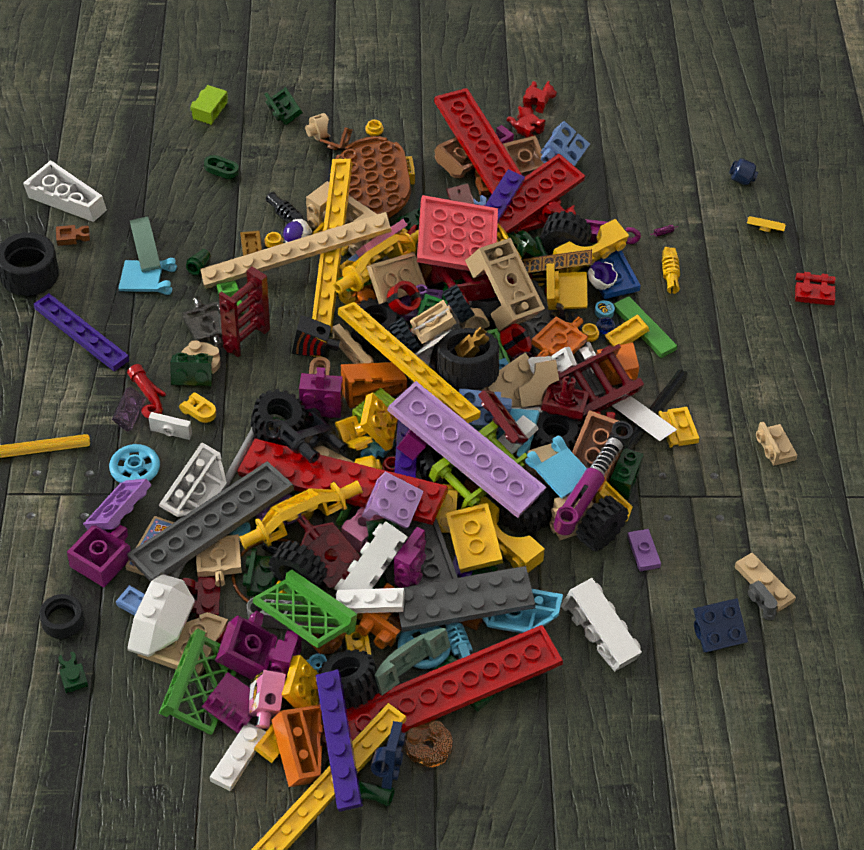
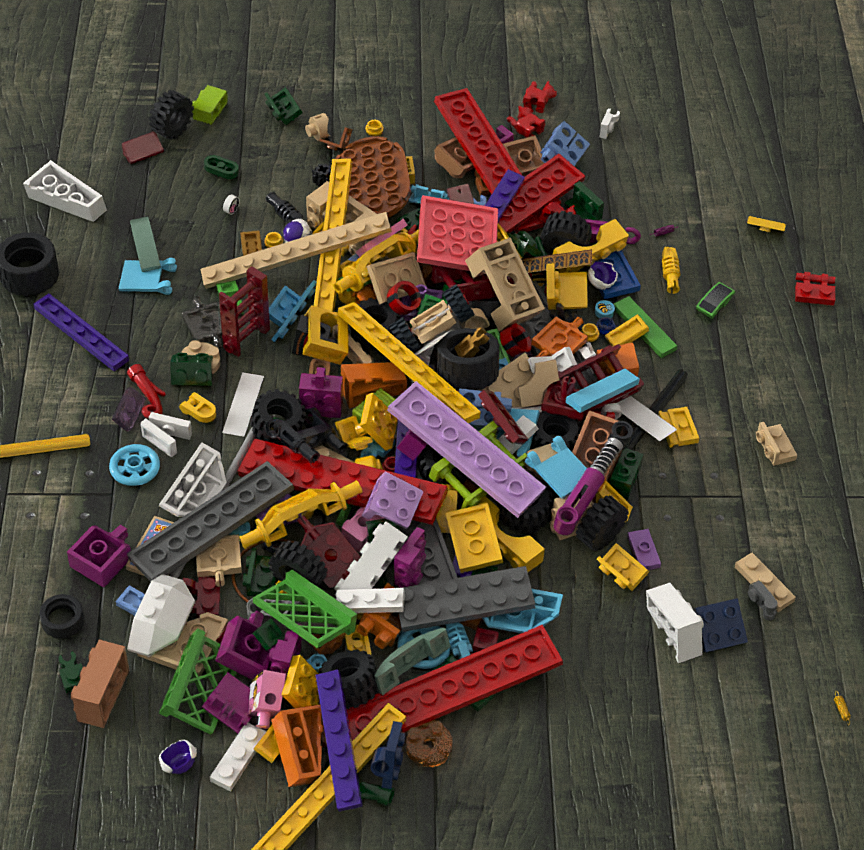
dark orange plate [56,225,90,246] -> none
medium lavender plate [83,479,151,530] -> none
dark green cone [186,249,211,275] -> none
white wedge [561,578,642,672] -> none
dark blue head [729,158,758,186] -> none
none -> nougat brick [71,640,129,728]
none -> dark red slope [122,132,164,164]
none -> white tile [141,419,177,457]
none -> black tyre [149,90,194,140]
none -> dark purple hair [159,739,197,774]
none -> white sticker [222,372,264,437]
none -> white tile [223,195,239,215]
none -> dark green plate [252,618,285,651]
none -> dark azure bracket [269,280,317,342]
none -> yellow panel [303,305,348,365]
none -> black gear [312,164,331,187]
none -> medium azure hinge [409,184,449,205]
none -> dark red plate [472,627,499,652]
none -> dark green bracket [565,181,604,221]
none -> medium azure tile [566,369,640,413]
none -> yellow bracket [596,543,649,591]
none -> white plate [599,109,620,139]
none -> white tile [601,403,622,420]
none -> white wedge [646,583,704,663]
none -> slope [696,282,736,319]
none -> yellow piece [834,691,851,725]

